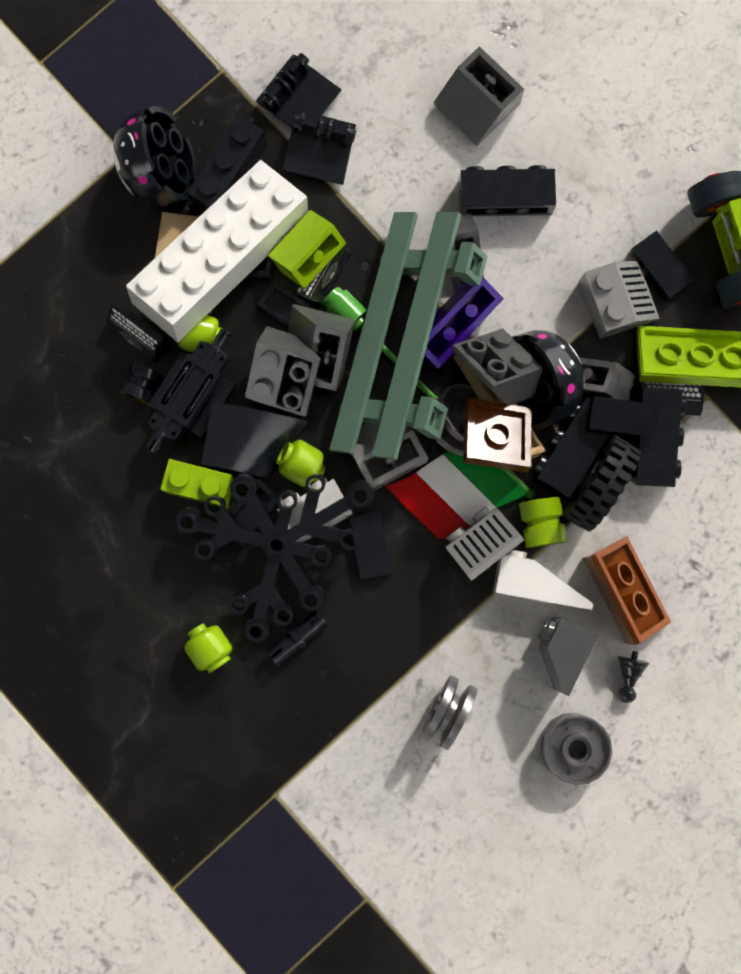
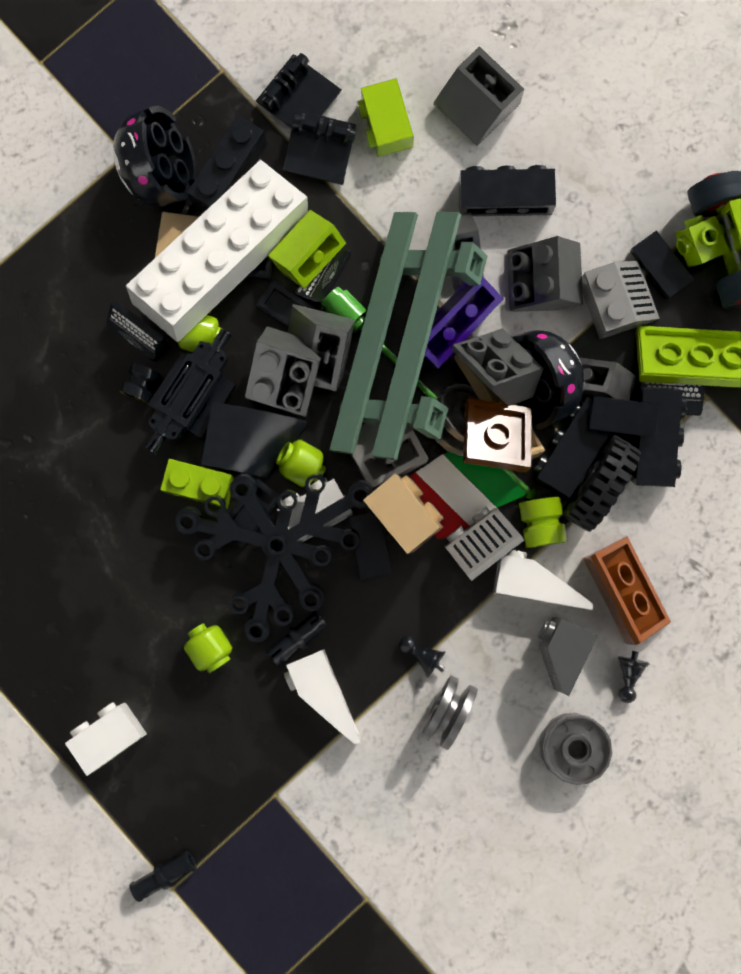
none -> white brick [65,702,147,776]
none -> black pin [129,851,197,902]
none -> white slope [284,649,361,744]
none -> lime brick [357,78,414,157]
none -> tan brick [363,473,444,554]
none -> black piece [399,636,446,678]
none -> dark grey slope [507,236,583,312]
none -> lime brick [674,214,729,267]

